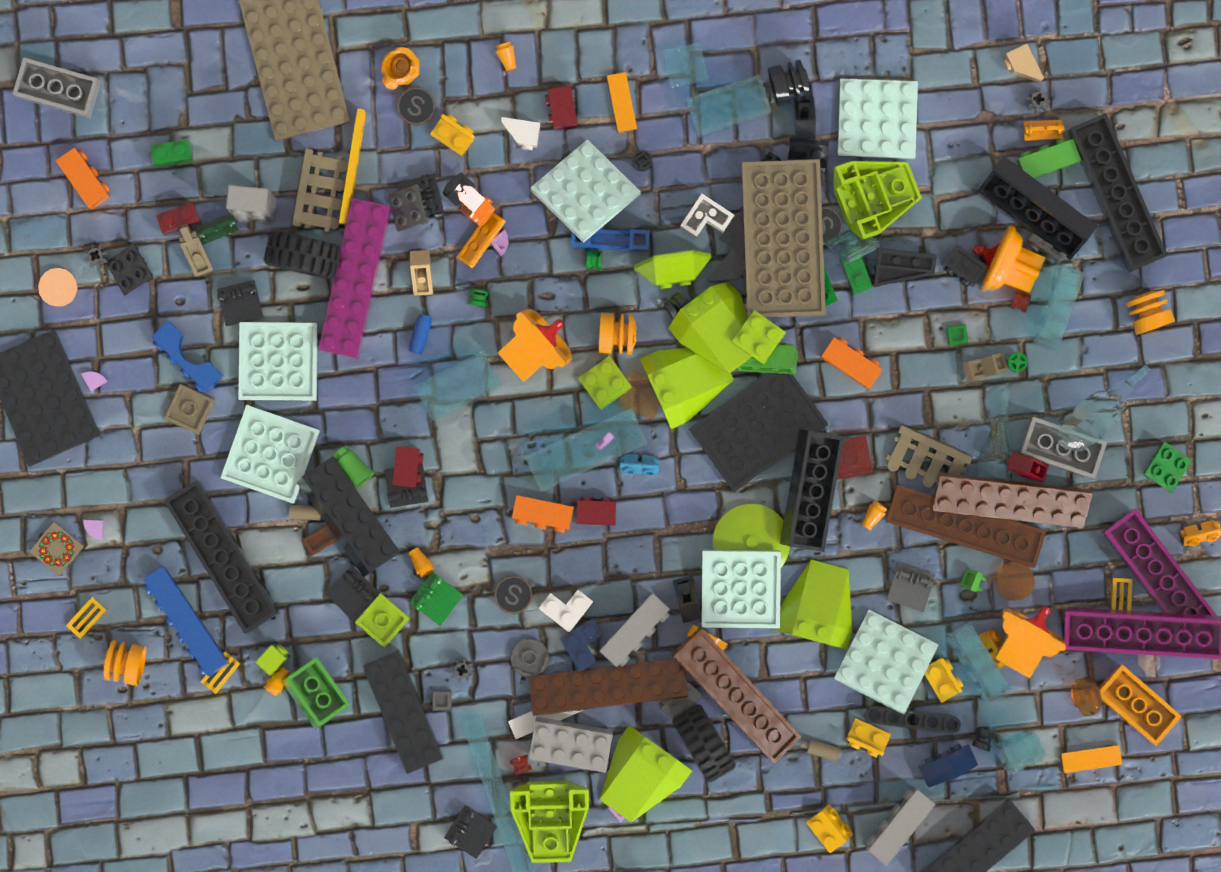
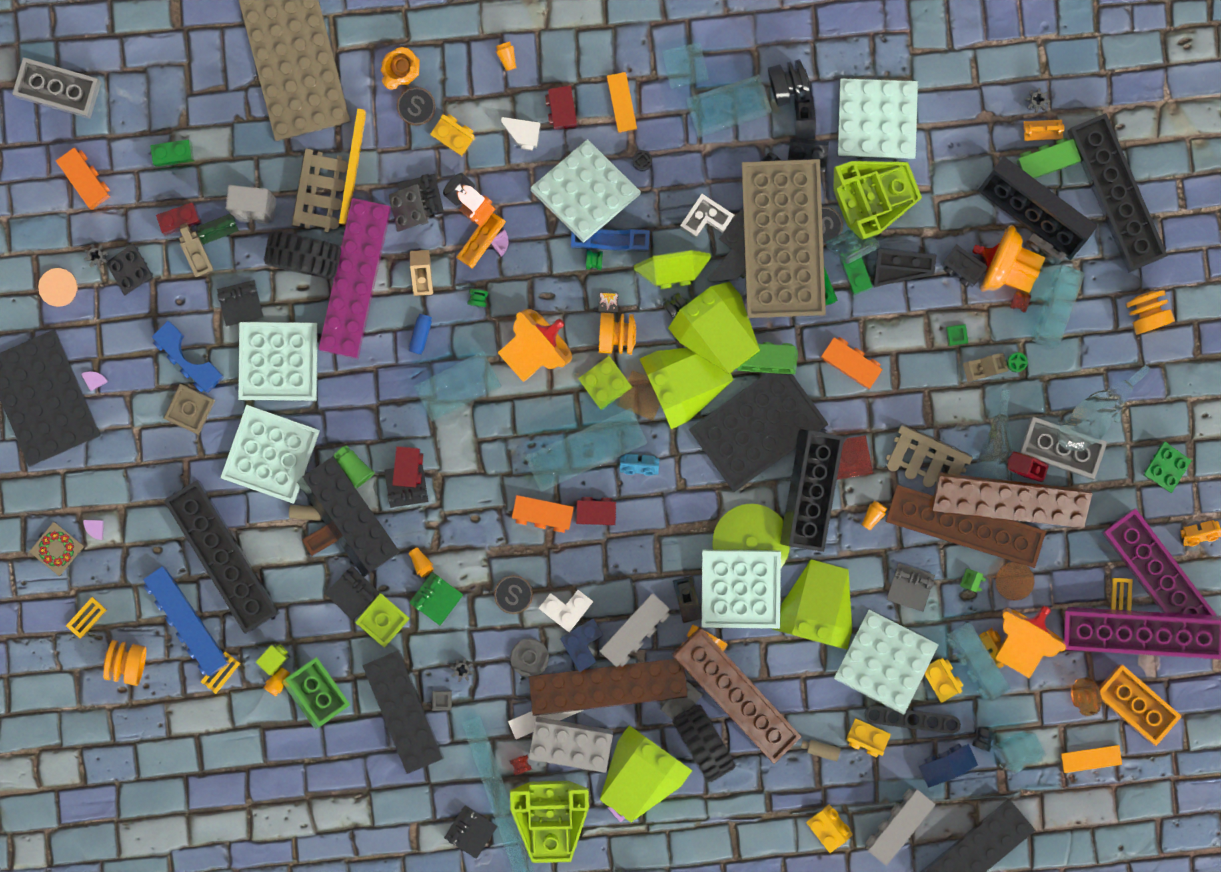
lavender tile [595,432,614,451] -> none
lime plate [732,310,786,364] -> none
tan slope [1003,44,1044,83] -> none
none -> tile [598,292,619,313]

